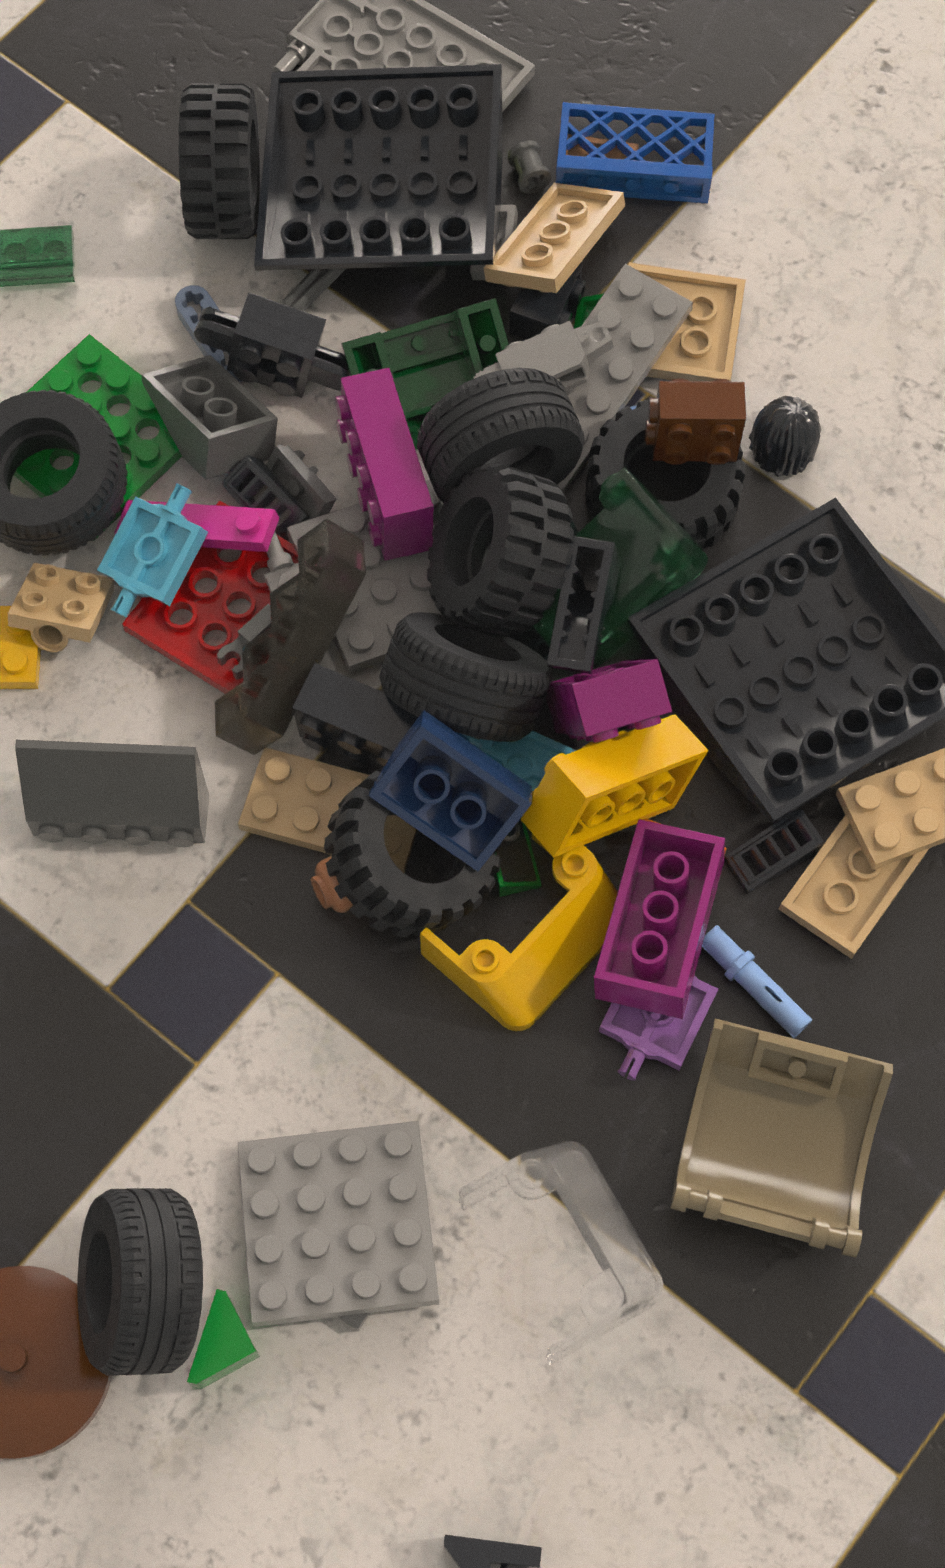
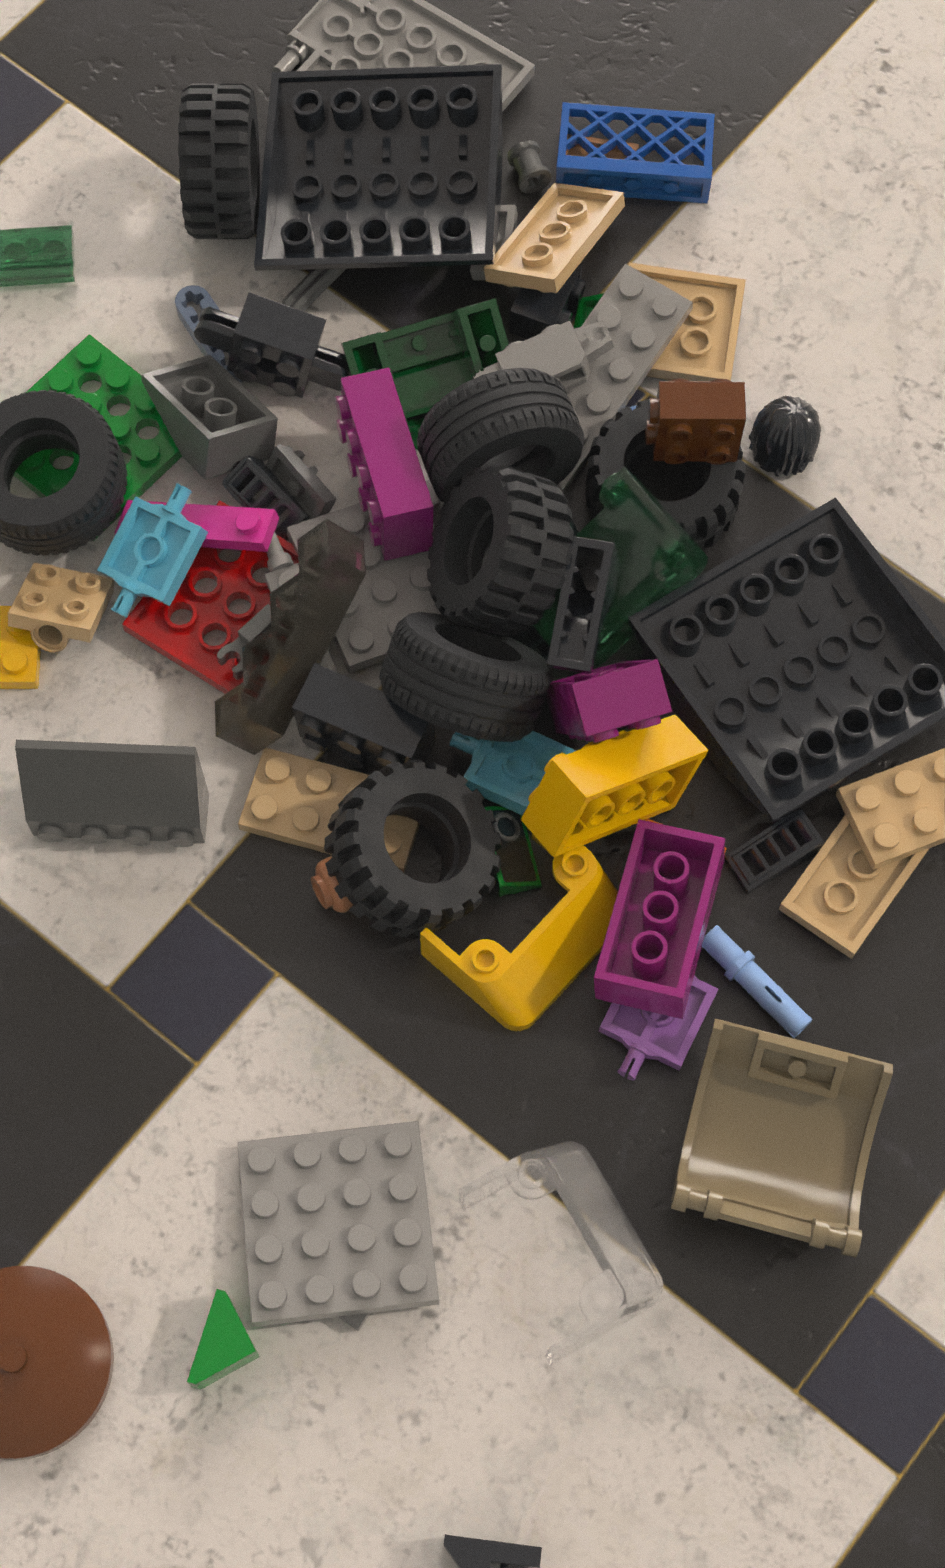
black tyre [77,1188,203,1376] -> none
dark blue slope [368,710,532,871] -> none

